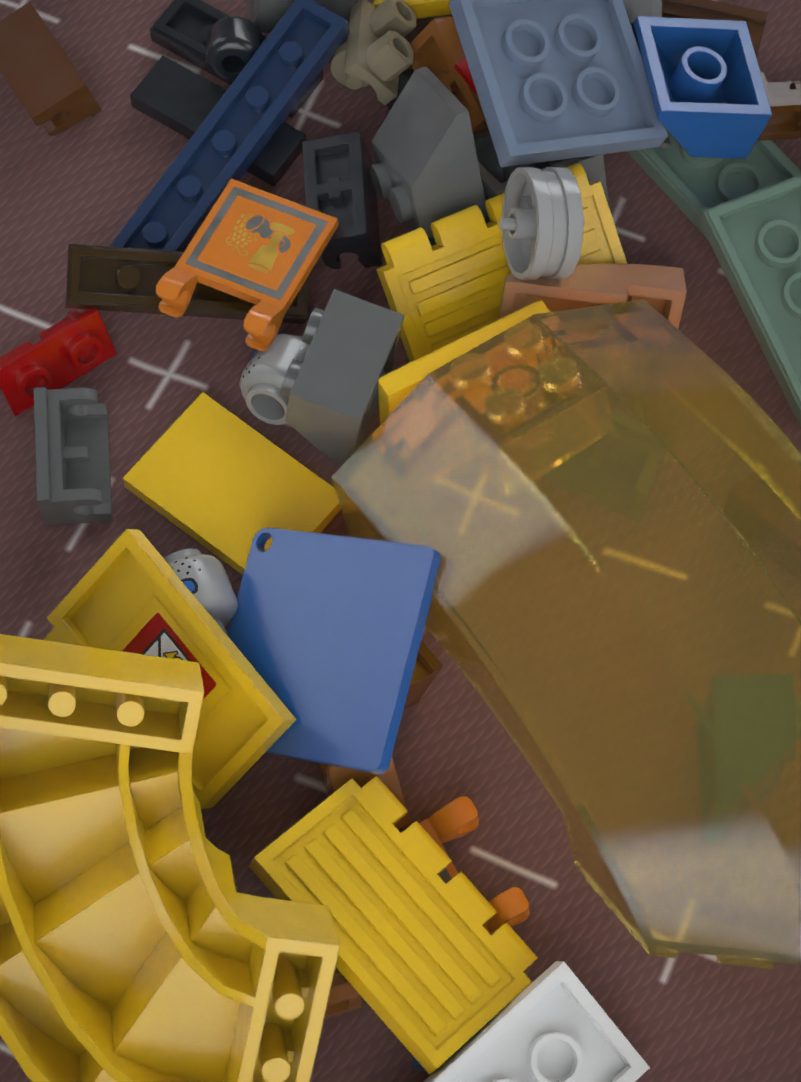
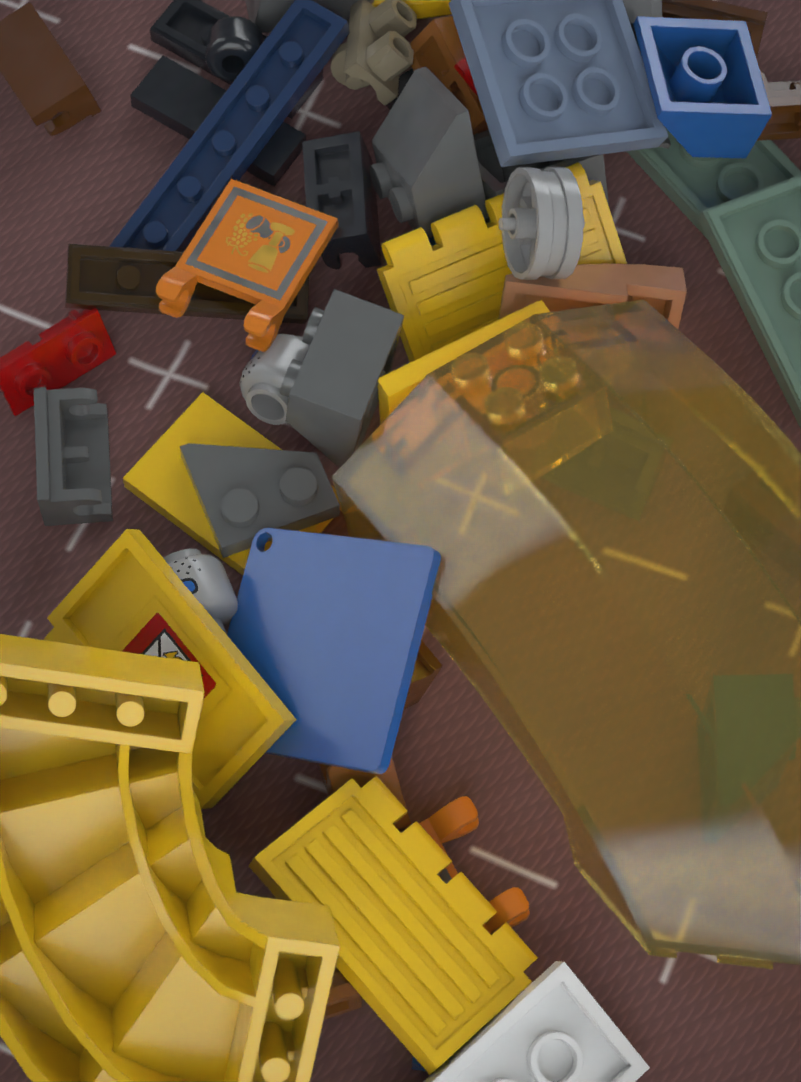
none -> dark grey wing [180,443,340,558]

